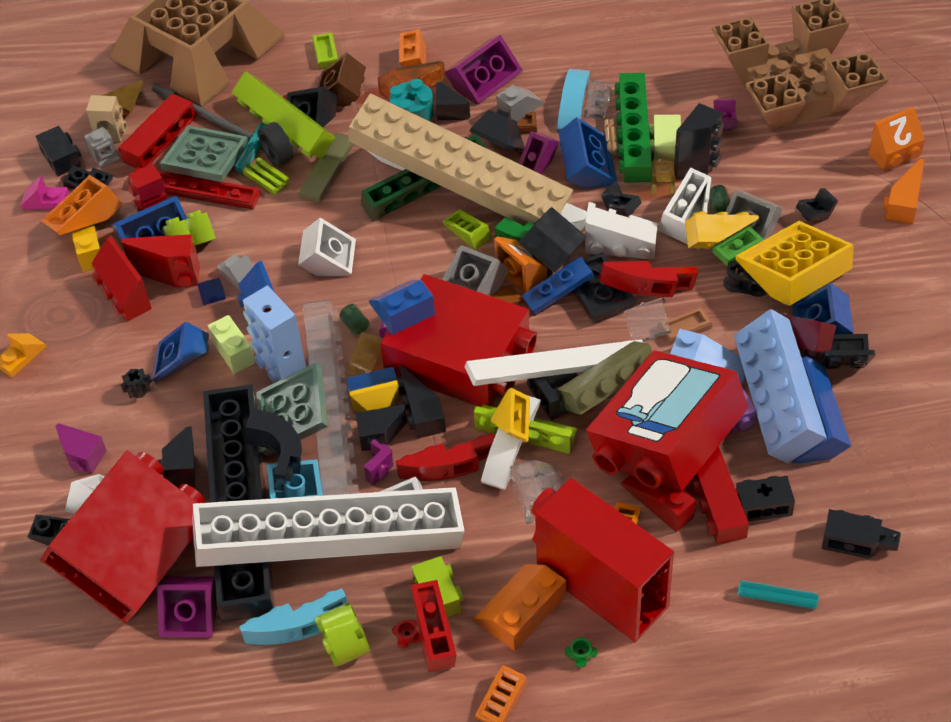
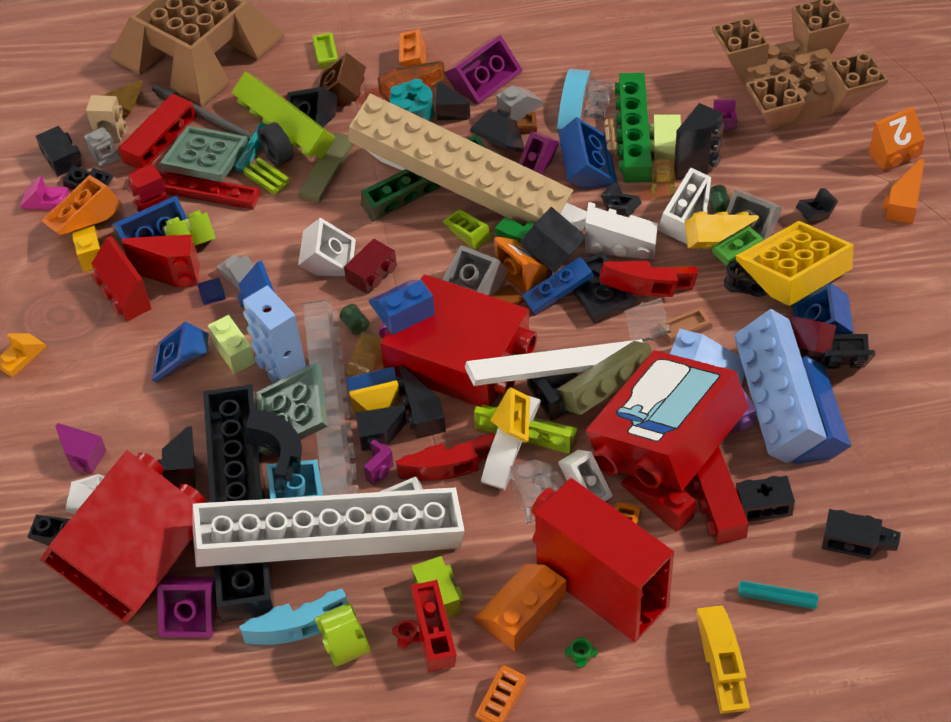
black gear [120,368,152,398] -> none
none -> dark red brick [344,239,397,294]
none -> white slope [558,450,613,501]
none -> yellow slope [696,605,750,714]

